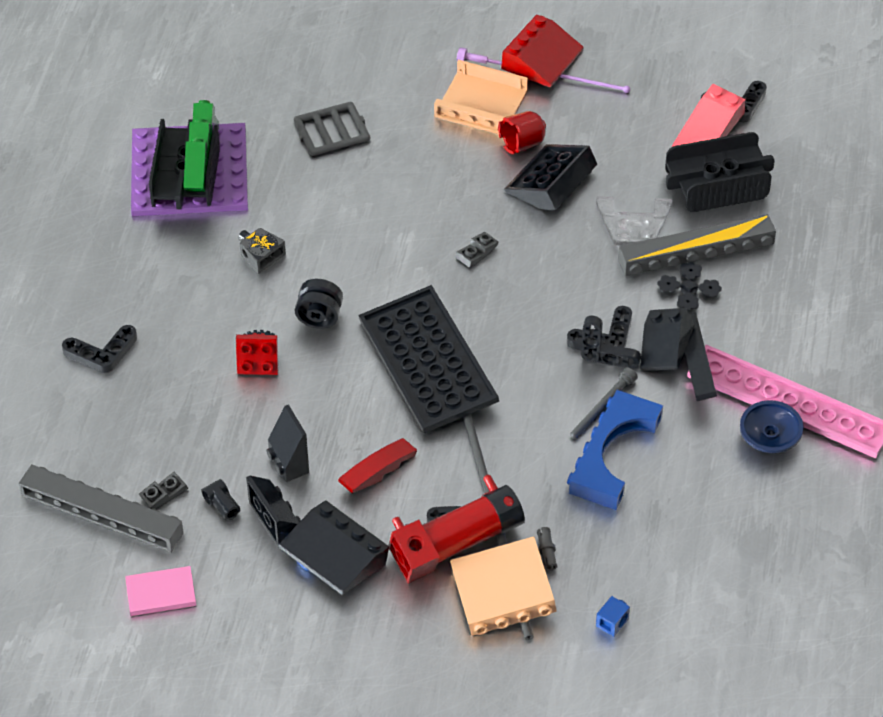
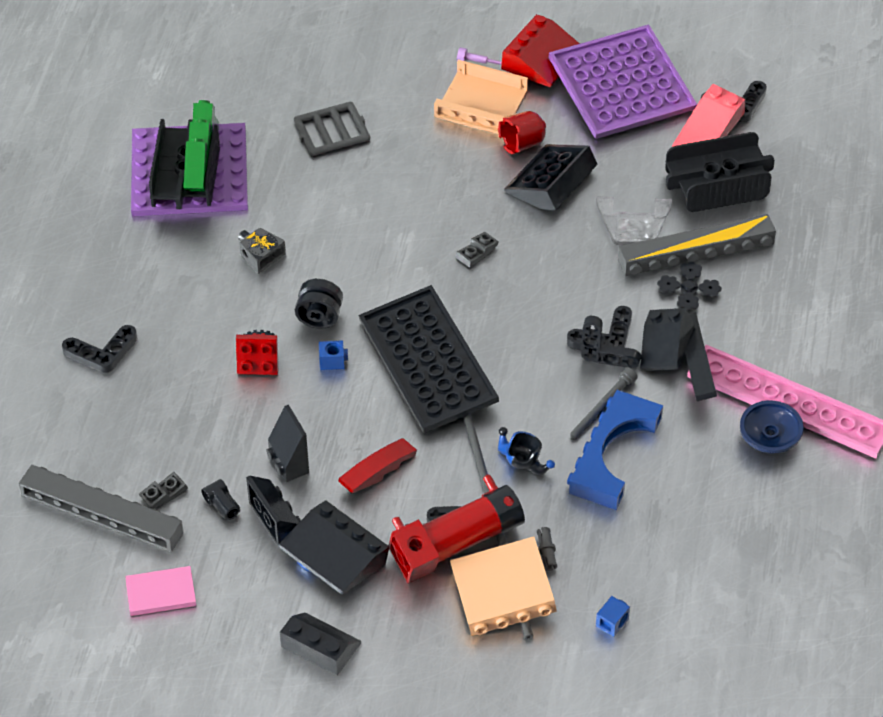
none -> black slope [280,612,361,676]
none -> blue brick [319,340,348,370]
none -> black piece [498,427,555,476]
none -> medium lavender plate [548,24,697,139]

